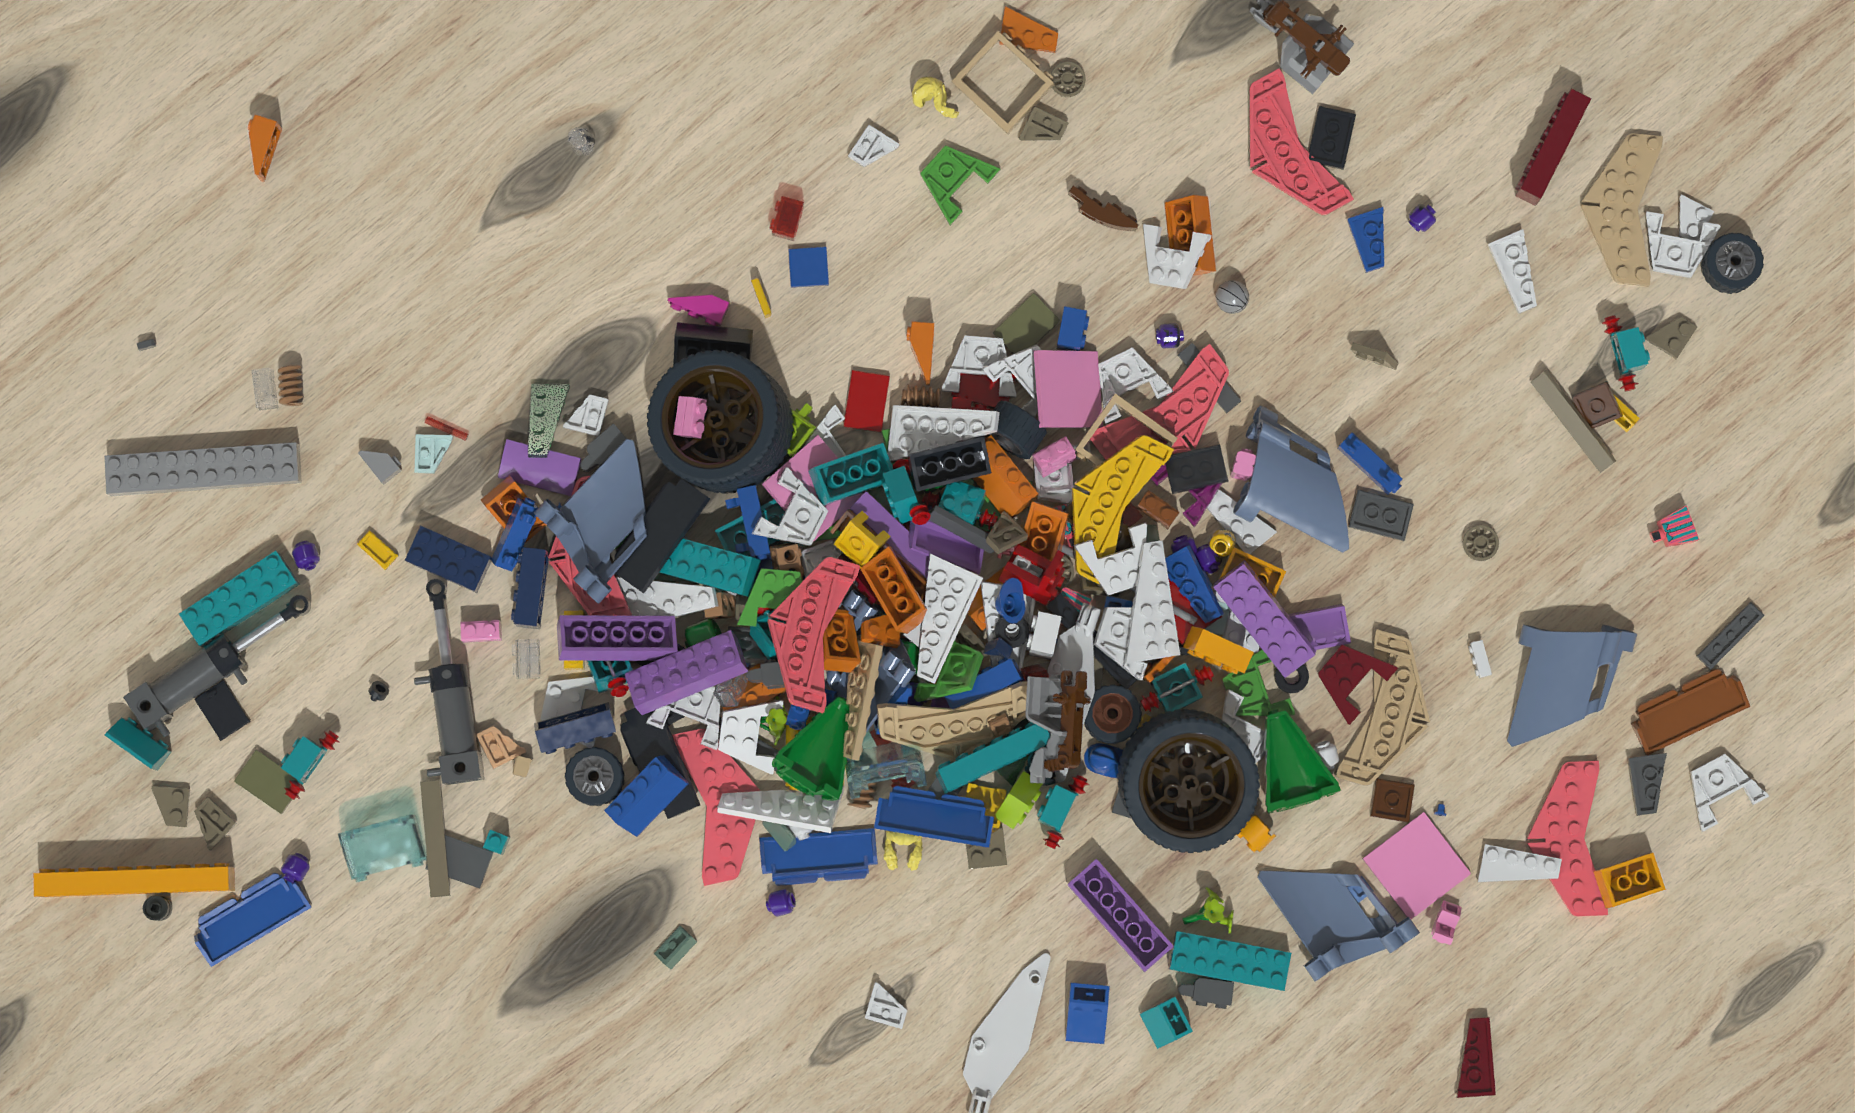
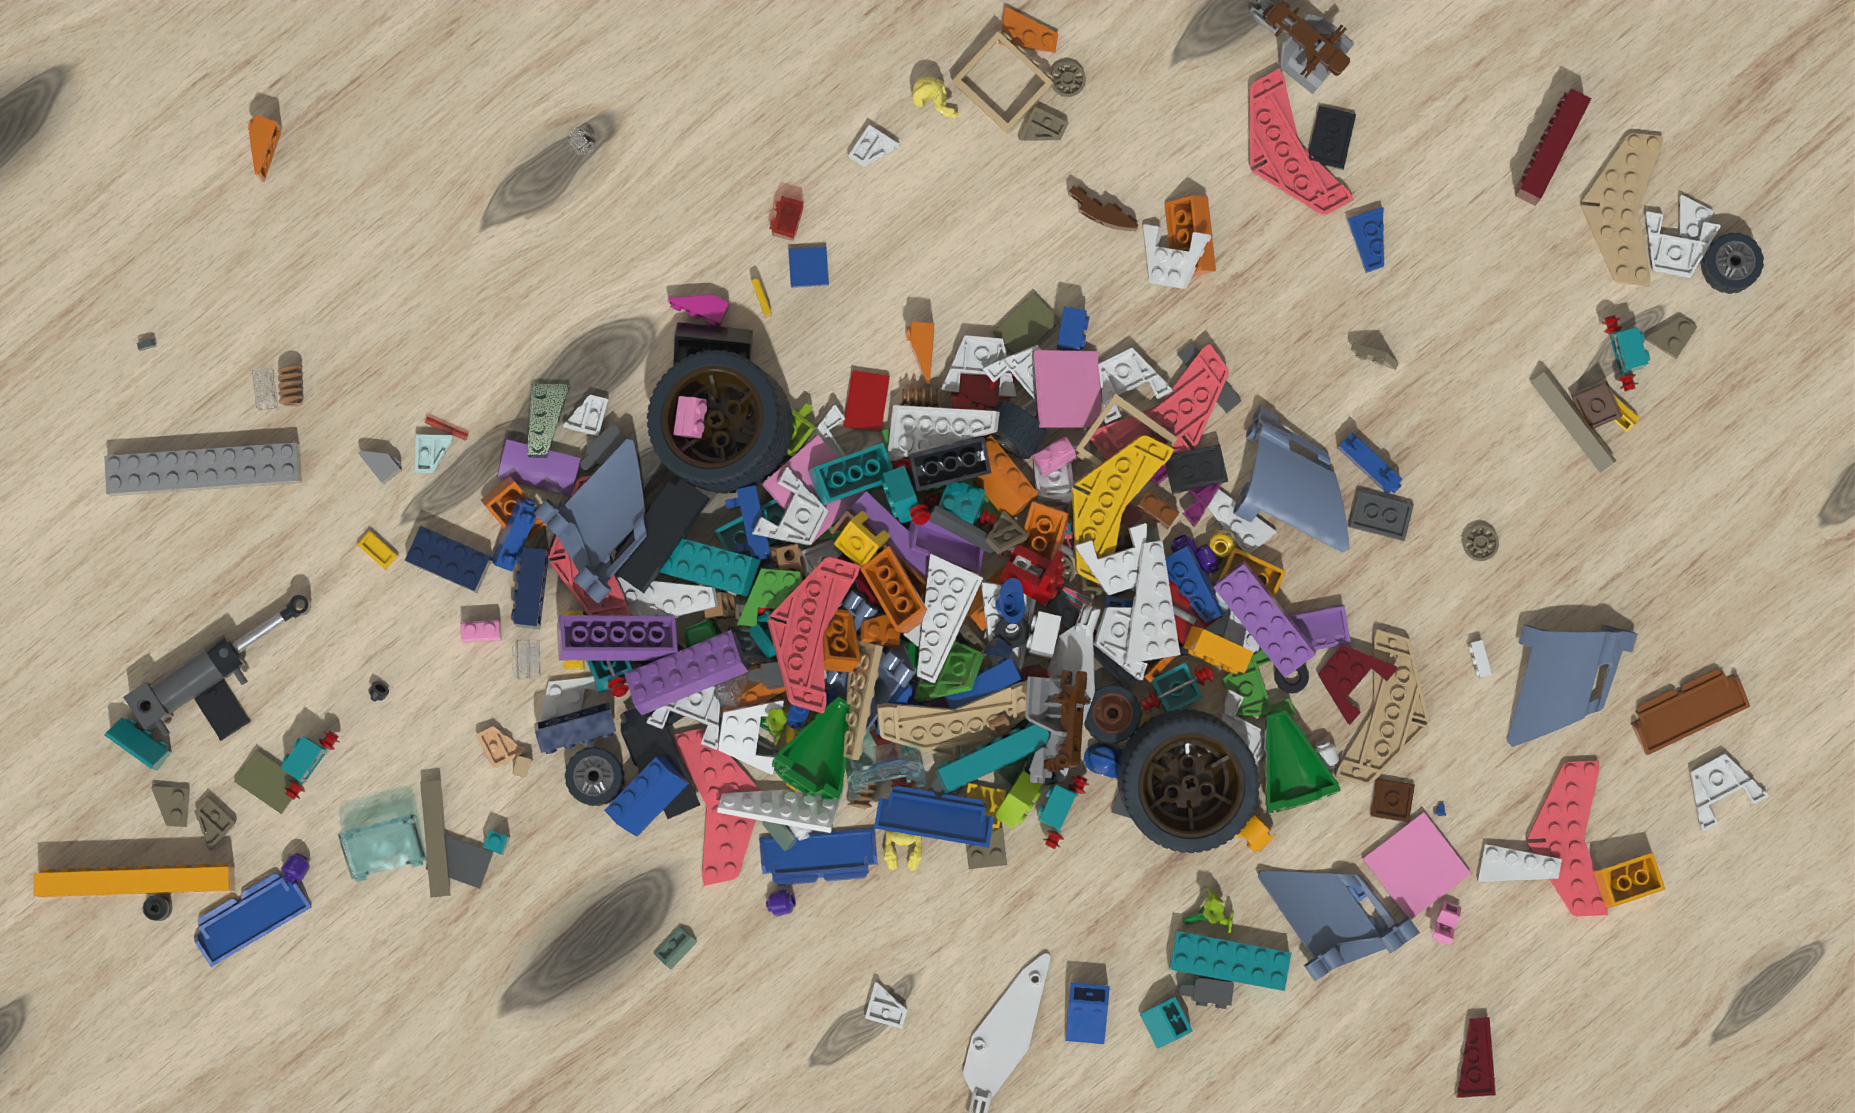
teal brick [179,551,300,647] -> none
dark purple head [292,541,320,571] -> none
dark grey piece [414,579,485,785] -> none
bright green wing [920,145,1001,226] -> none
medium lavender brick [1067,859,1174,972] -> none
dark purple head [1156,323,1184,349] -> none
light grey piece [1216,280,1249,314] -> none
bright pink brick [1230,449,1256,481] -> none
dark purple head [1408,204,1436,232] -> none
white wing [1488,229,1537,314] -> none
dark grey wing [1628,753,1667,816] -> none
torso [1650,506,1700,547] -> none
dark grey tile [1696,602,1765,670] -> none

